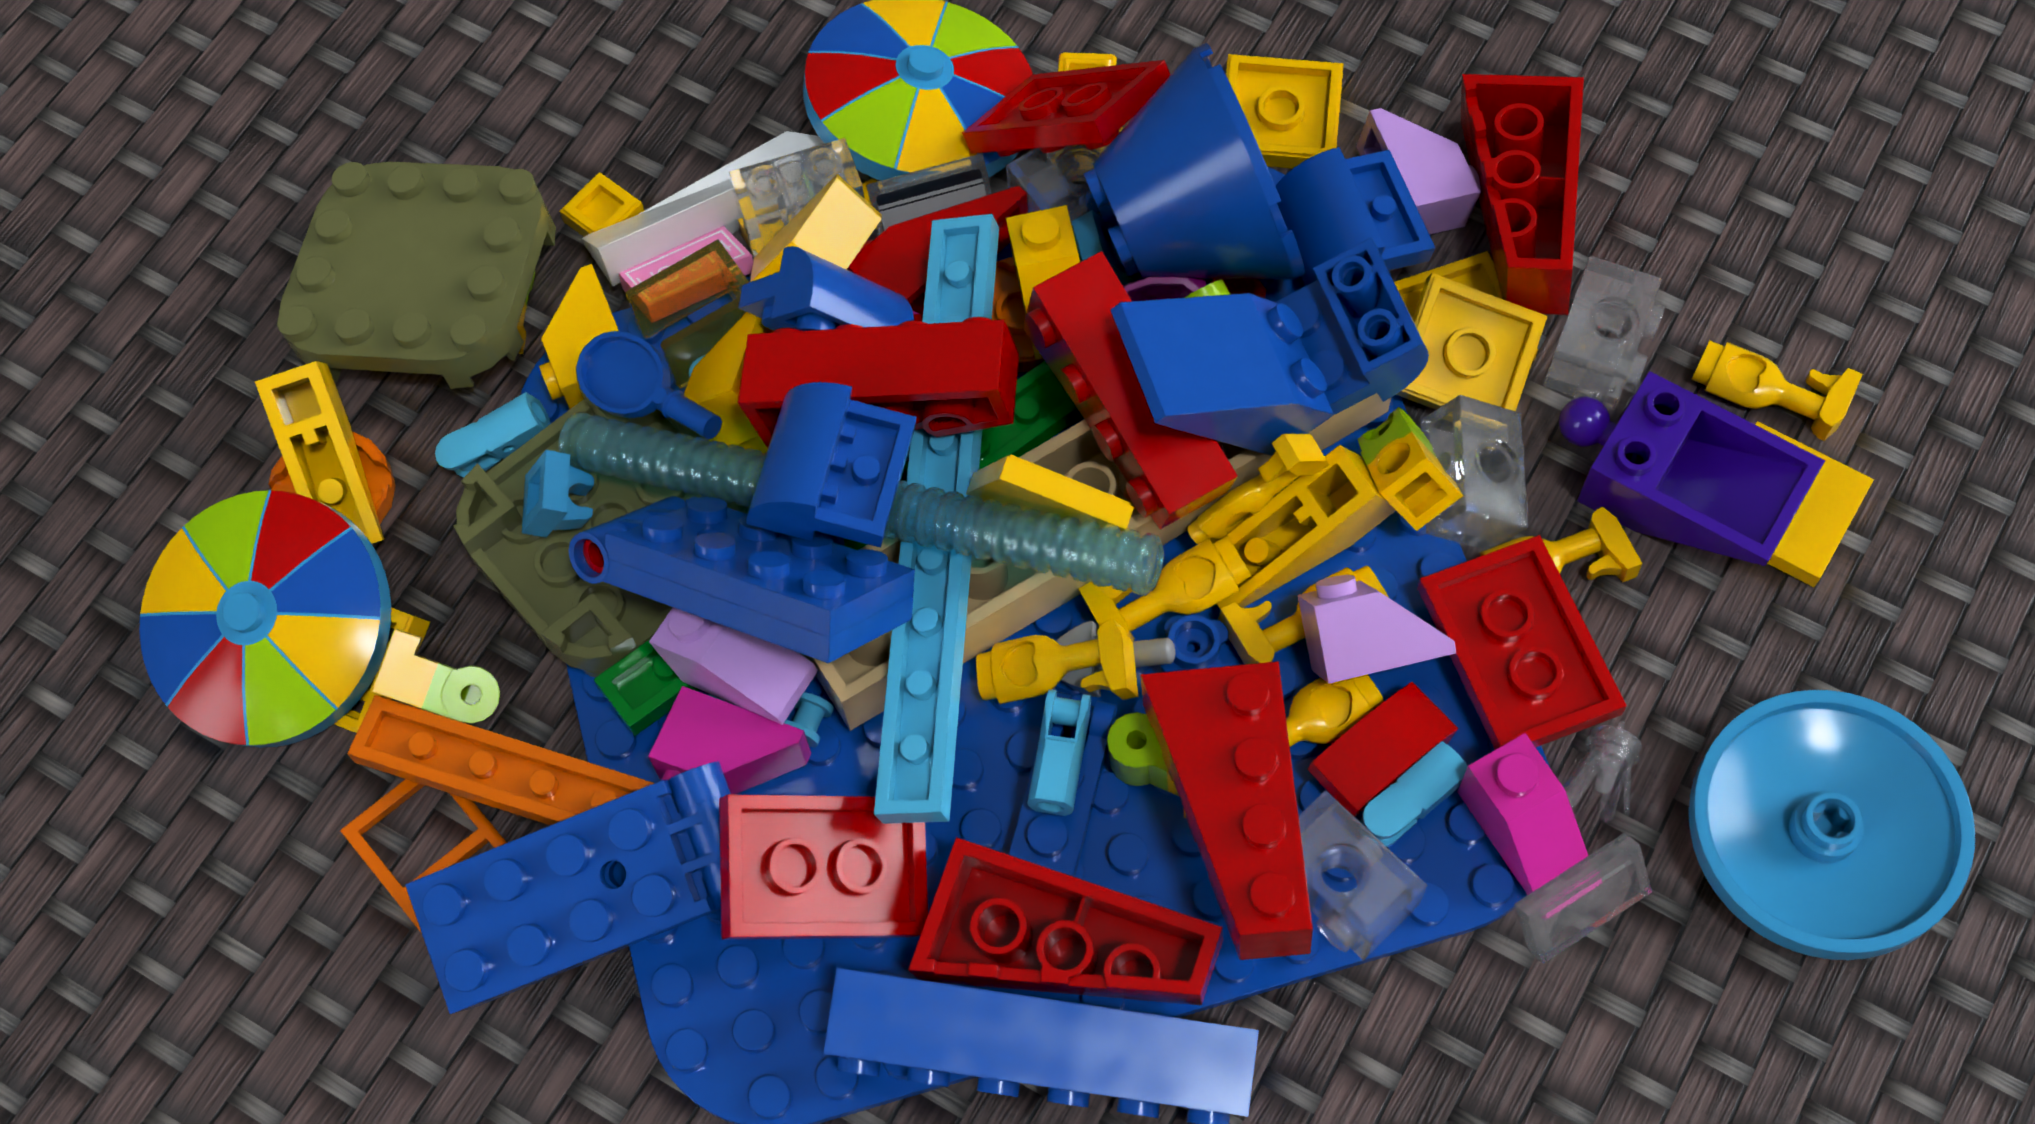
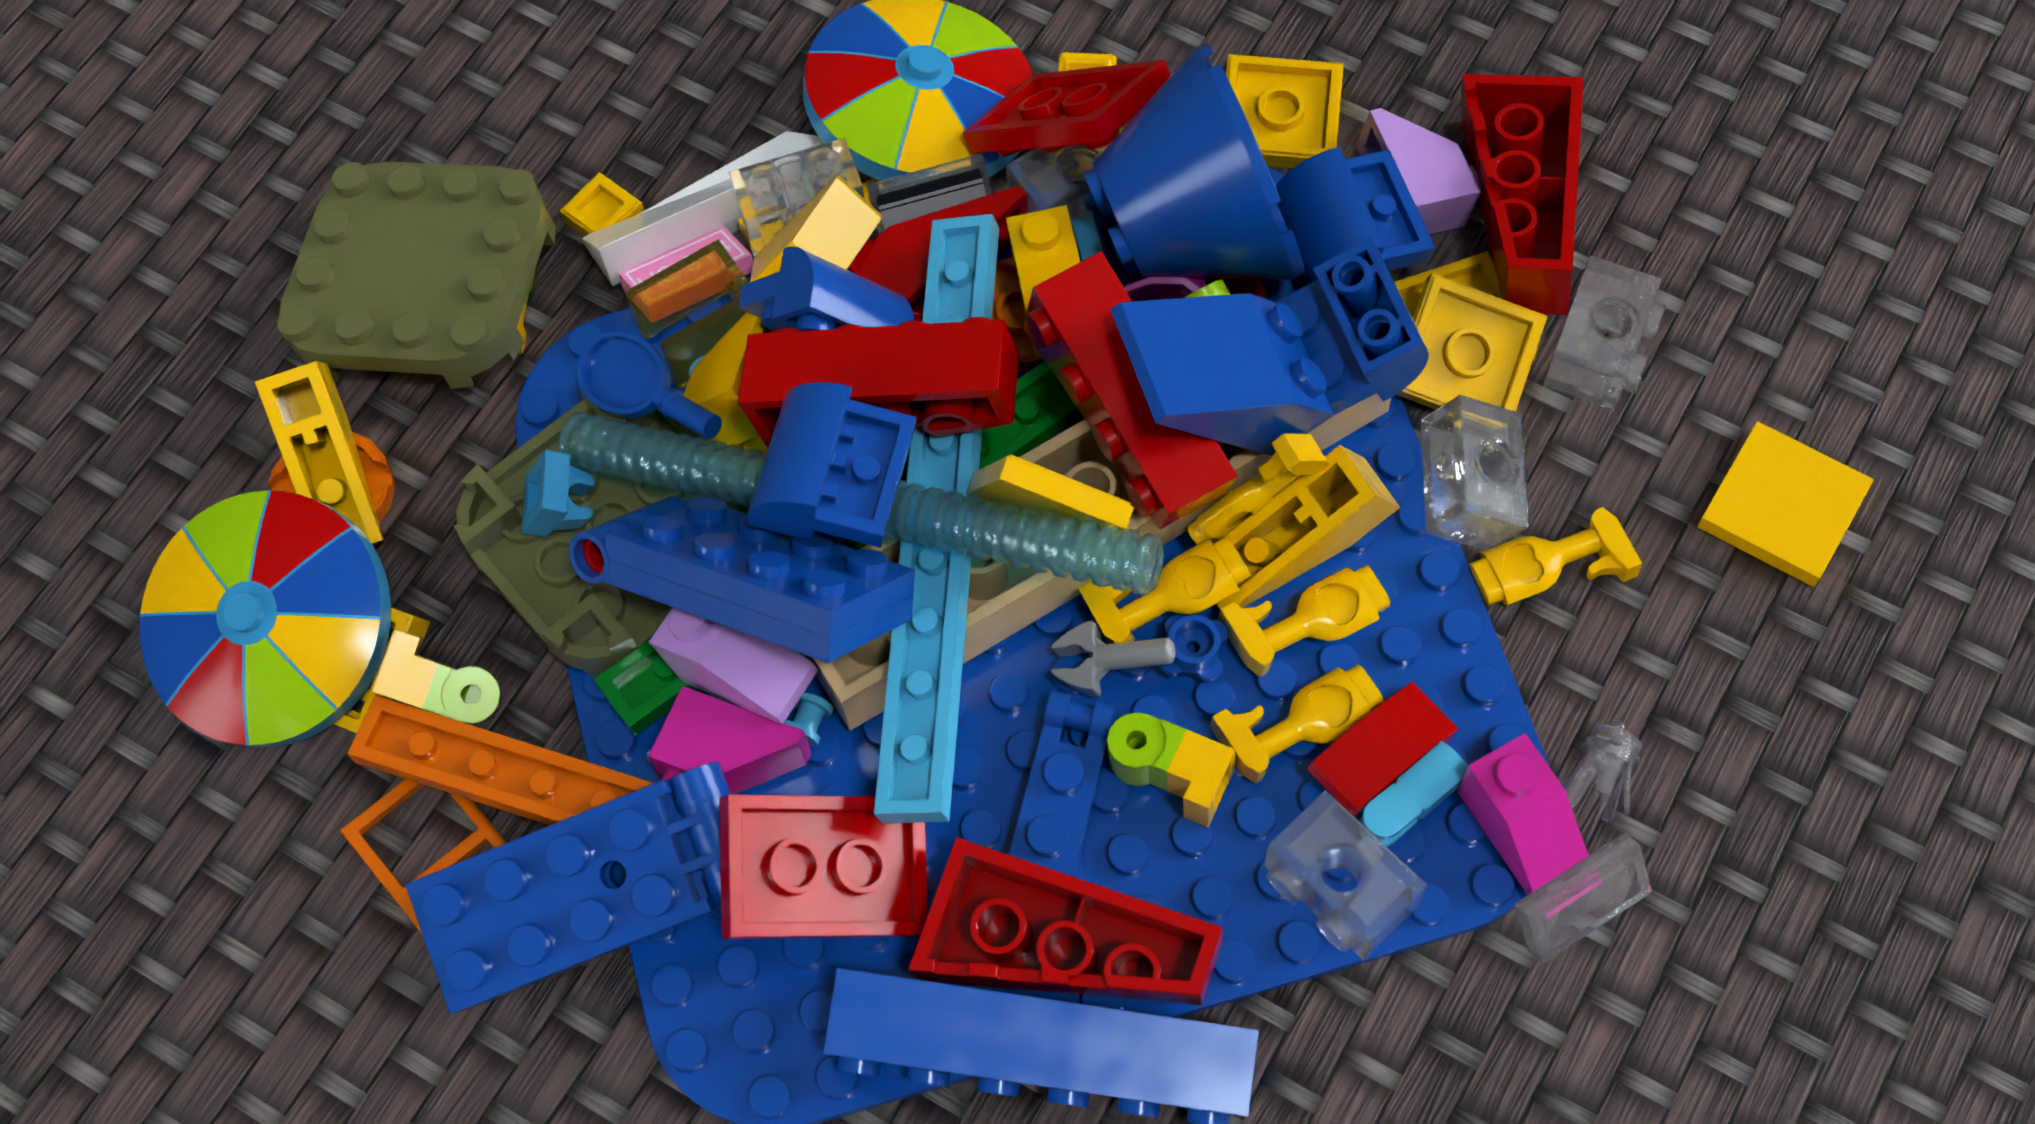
medium azure bar [435,392,551,478] -> none
yellow slope [539,264,619,409] -> none
yellow piece [976,619,1138,704] -> none
medium azure bar [1027,689,1091,816] -> none
red wedge [1141,661,1313,960] -> none
lavender slope [1297,575,1456,684] -> none
yellow leg [1357,407,1463,531] -> none
red plate [1417,535,1627,750] -> none
dark purple slope [1559,371,1825,566] -> none
dark azure dish [1689,690,1975,960] -> none
yellow piece [1691,340,1863,441] -> none

